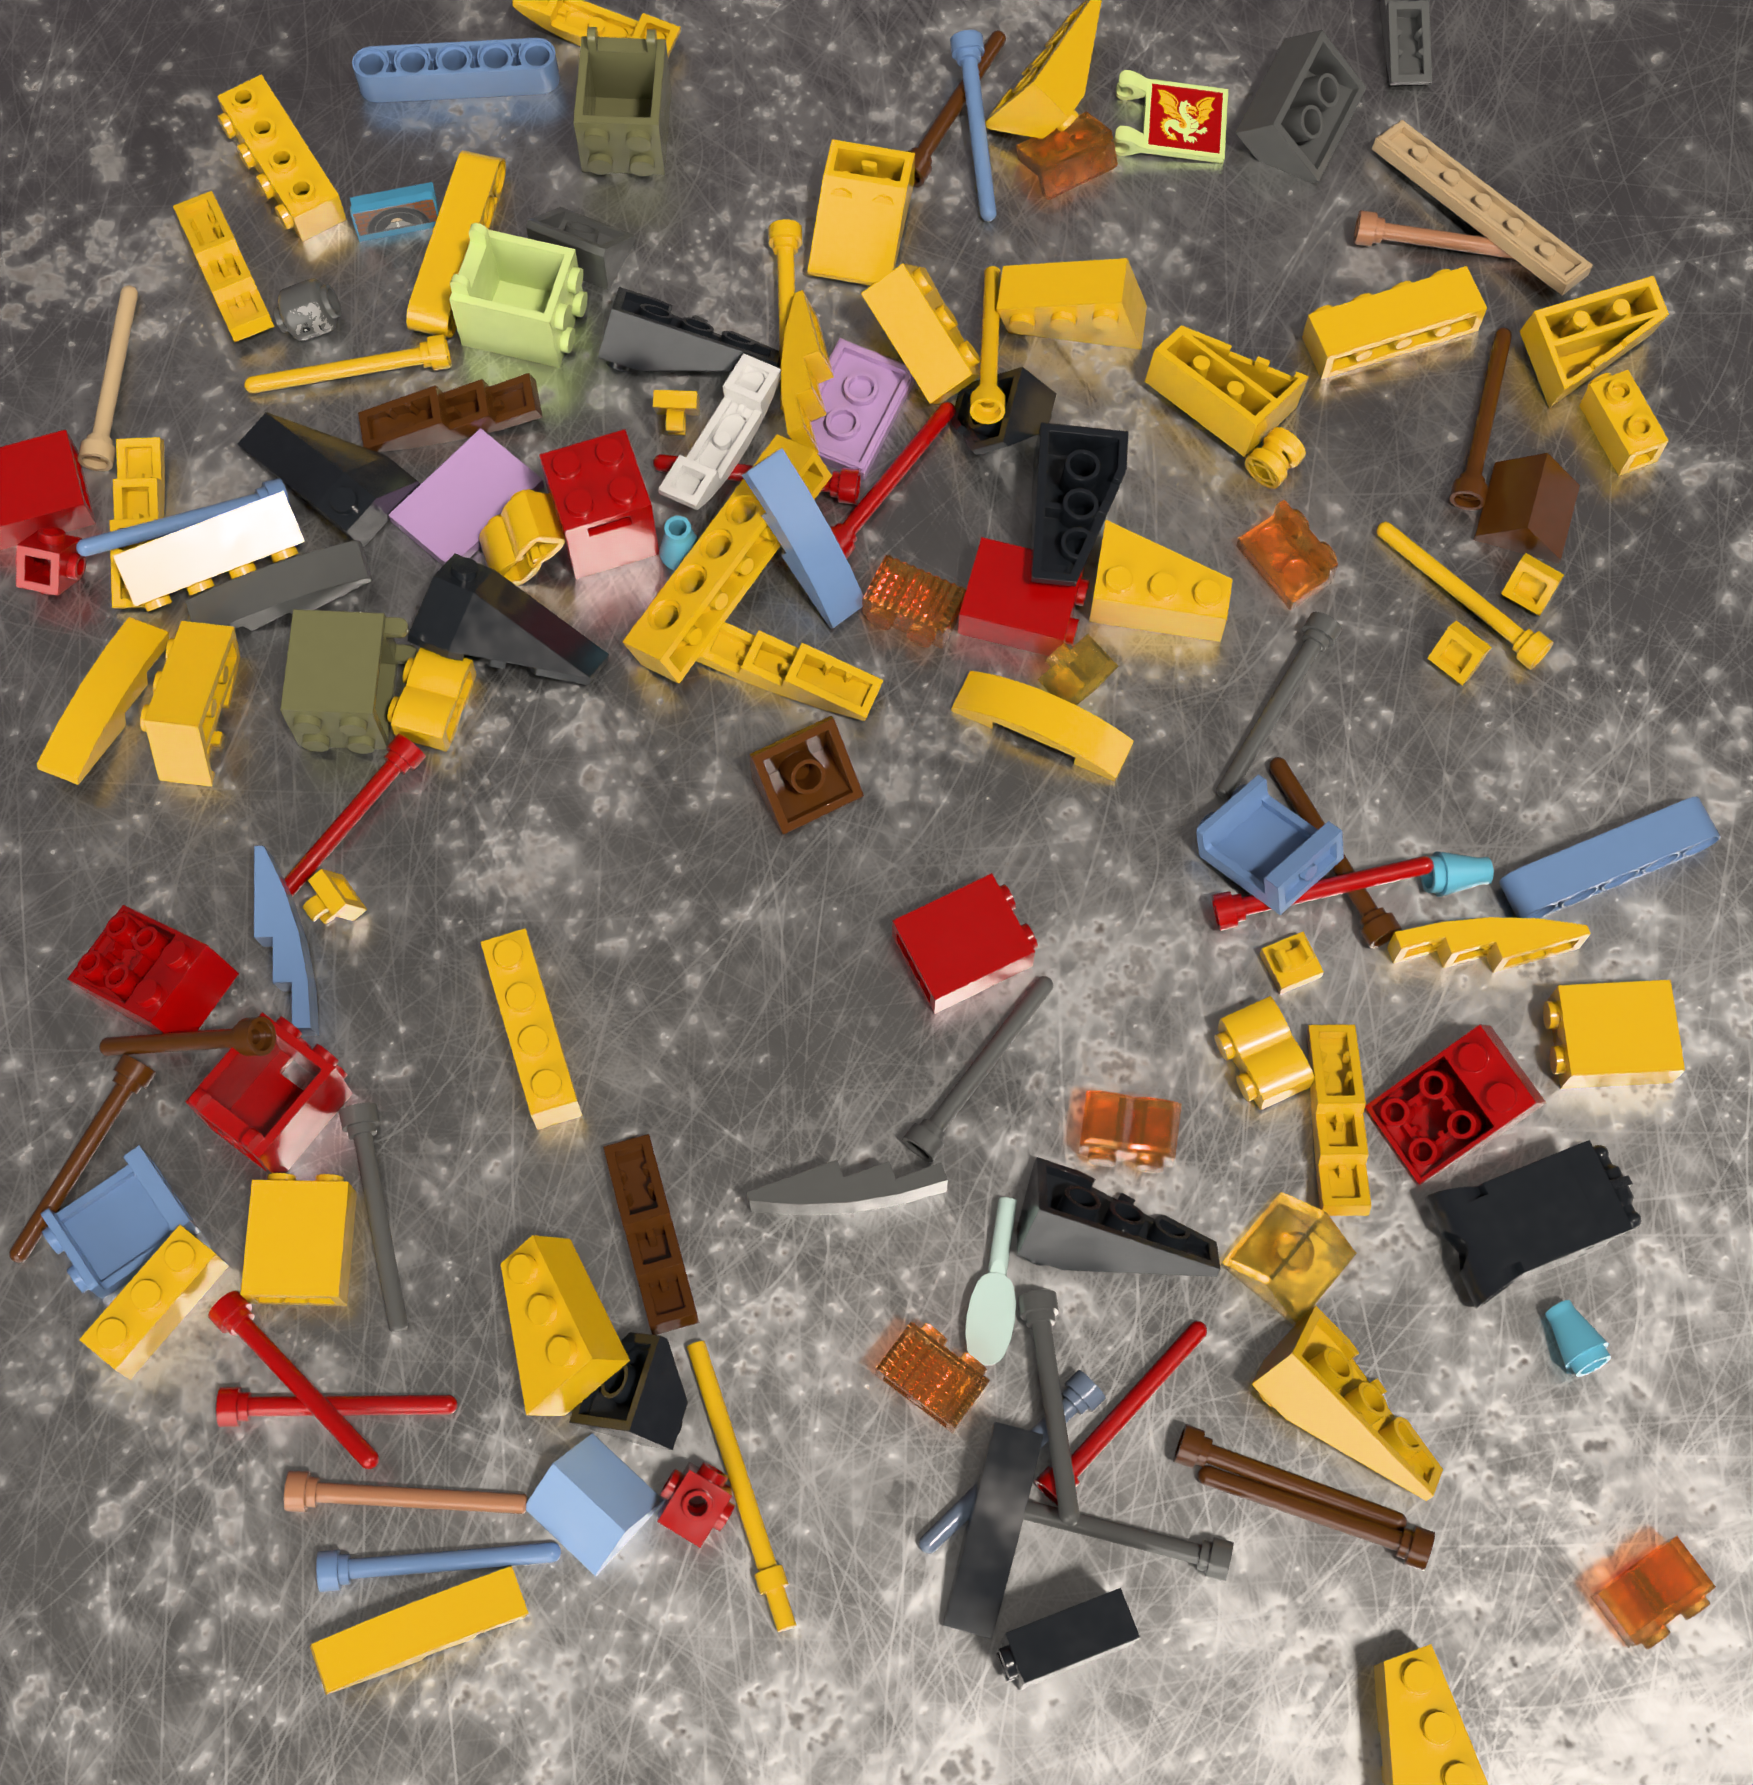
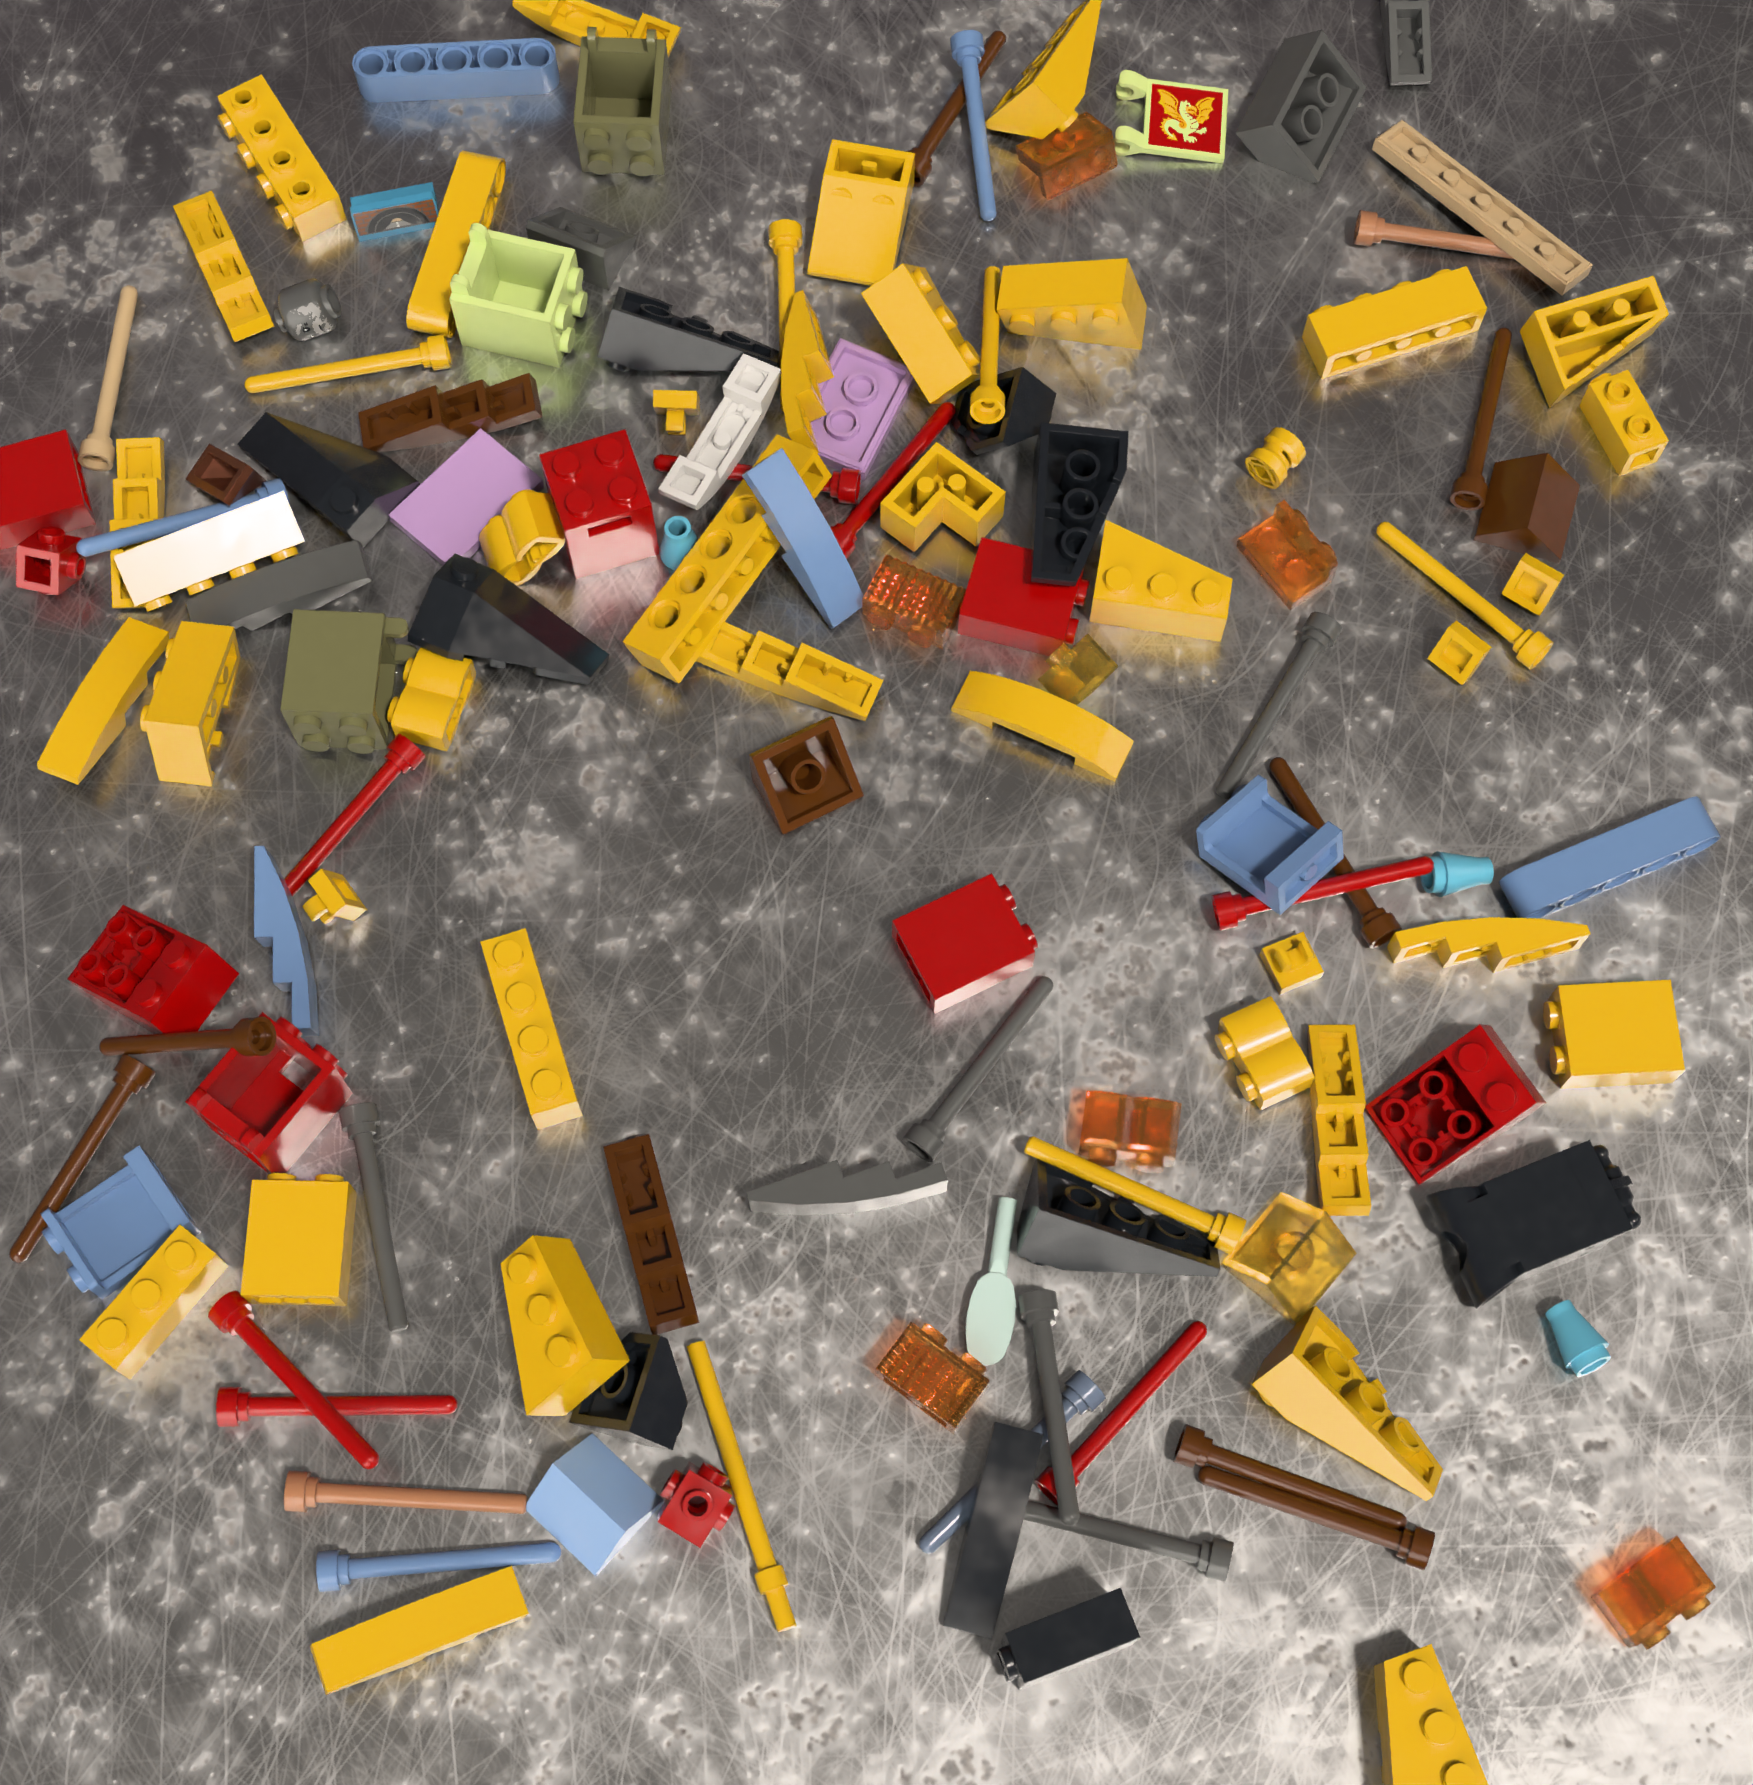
yellow wedge [1144,325,1309,457] -> none
none -> copper slope [185,443,266,506]
none -> yellow brick [880,442,1006,552]
none -> yellow piece [1024,1136,1247,1255]

